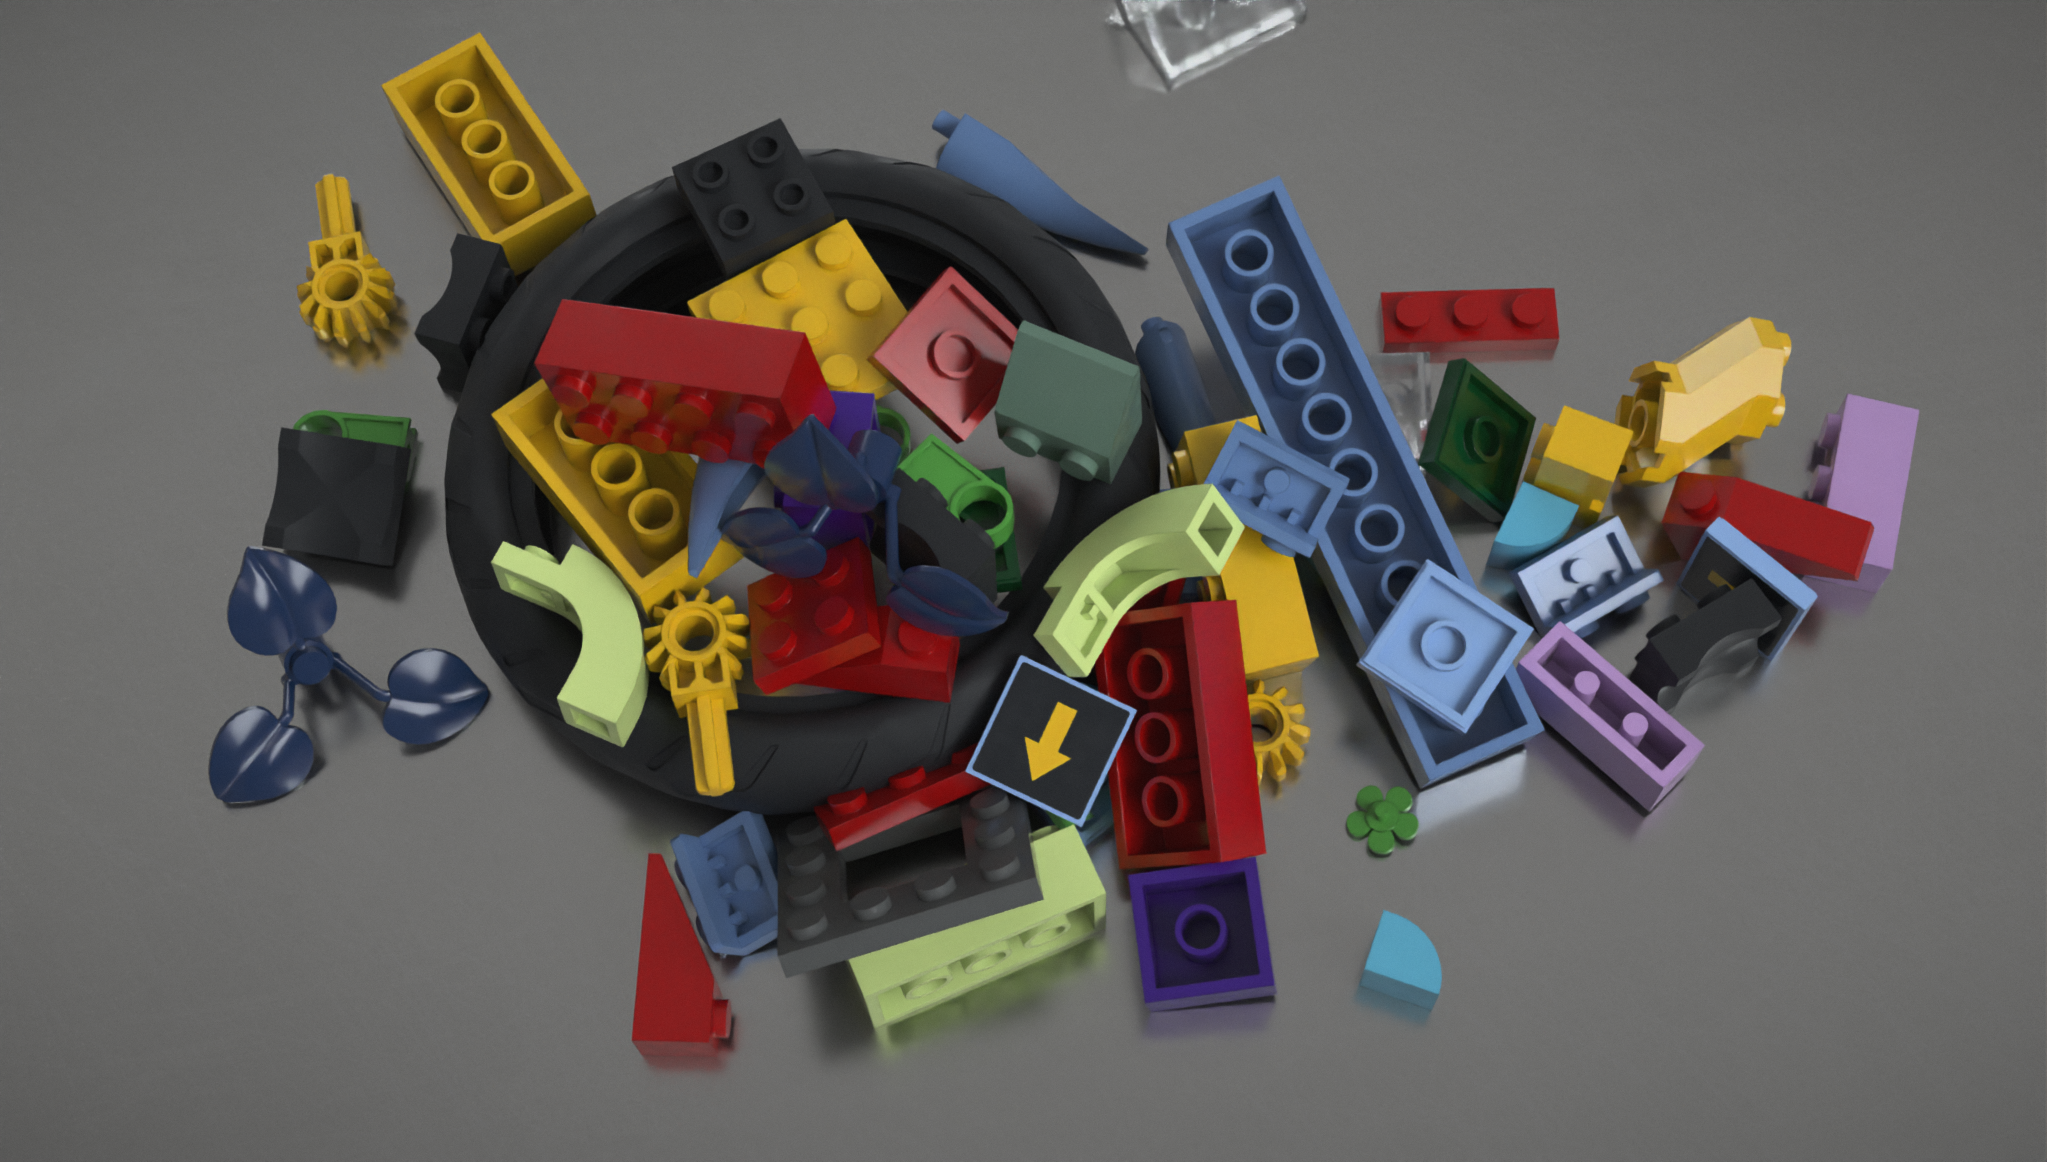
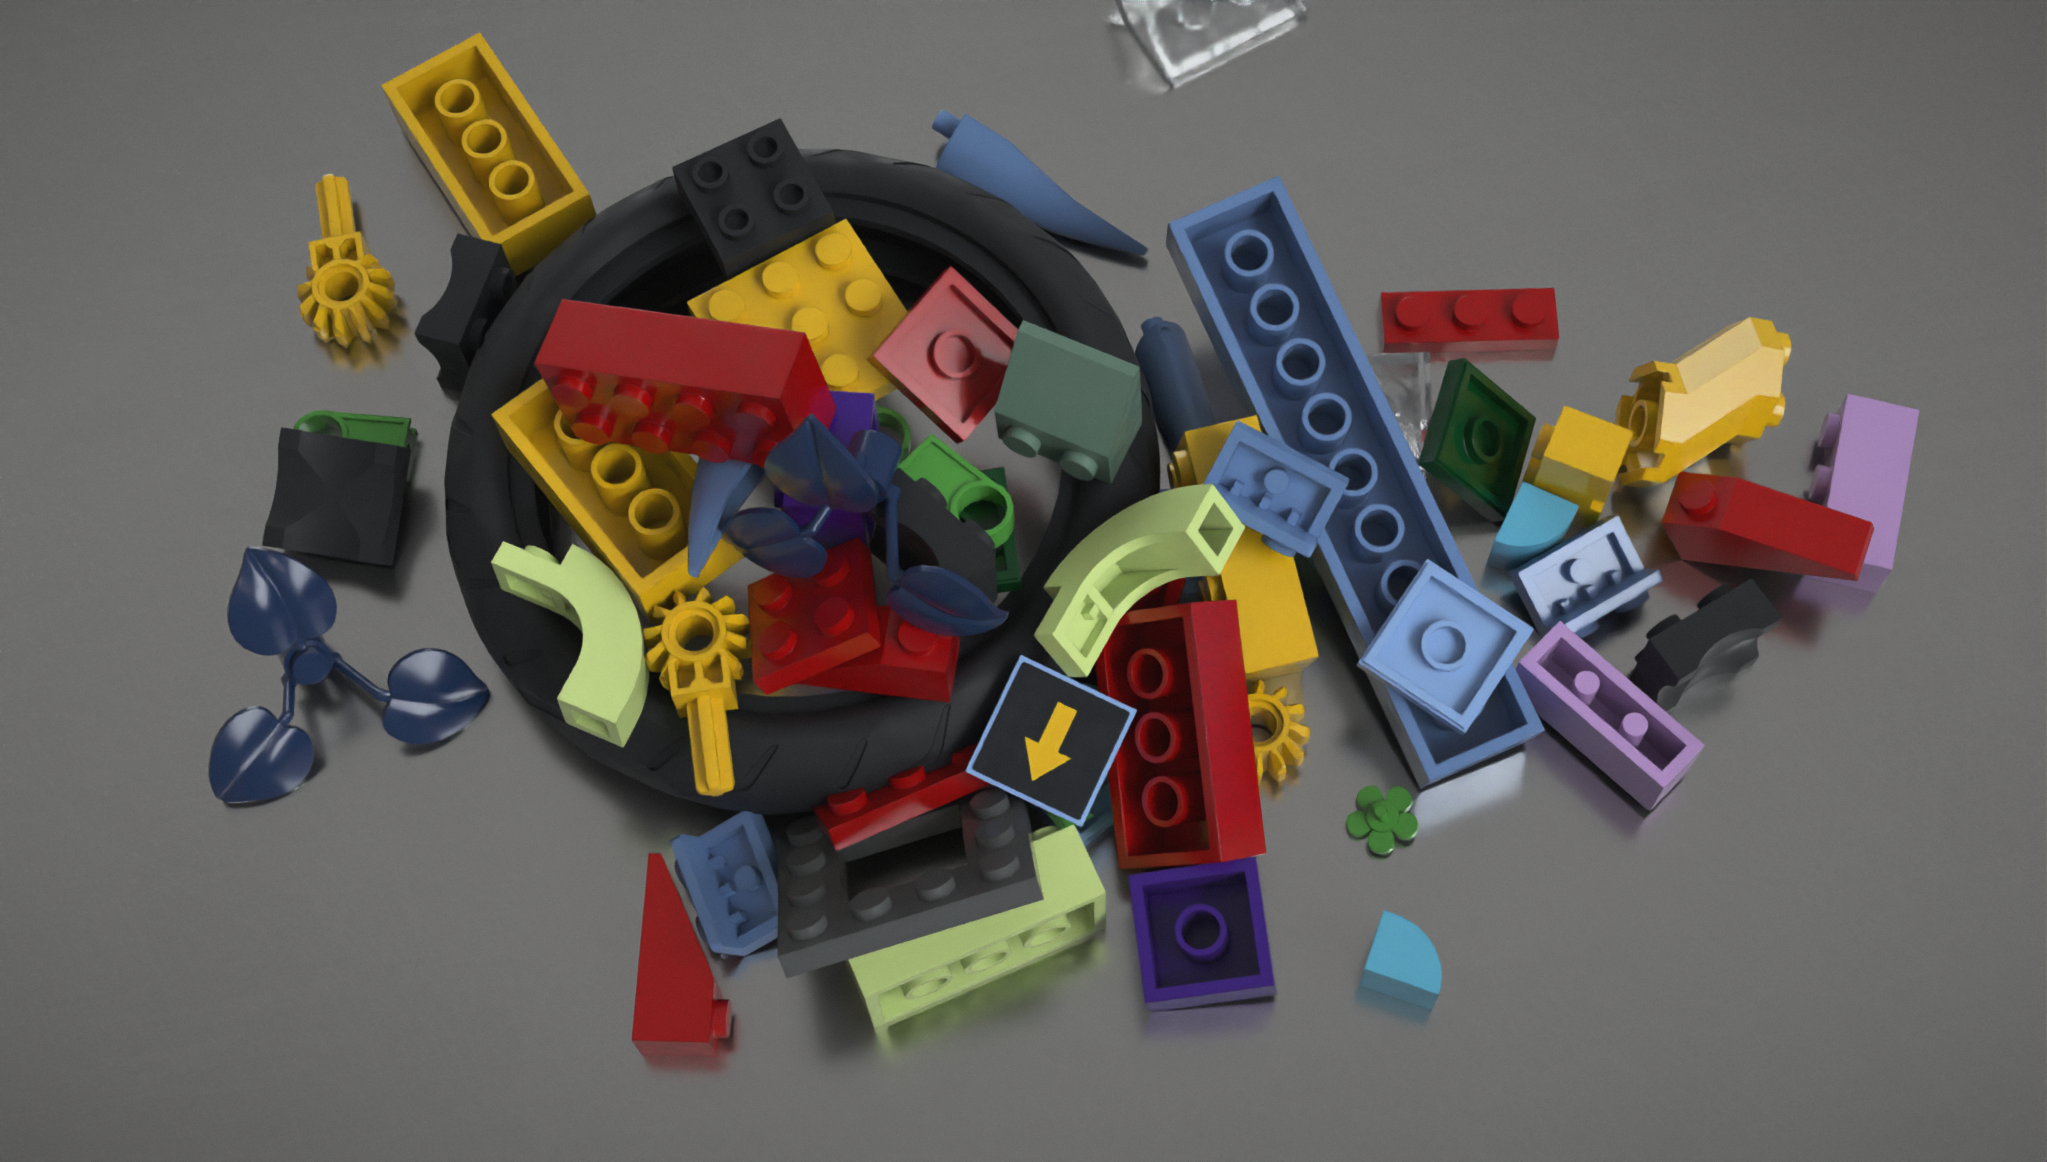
tile [1676,517,1818,661] -> none

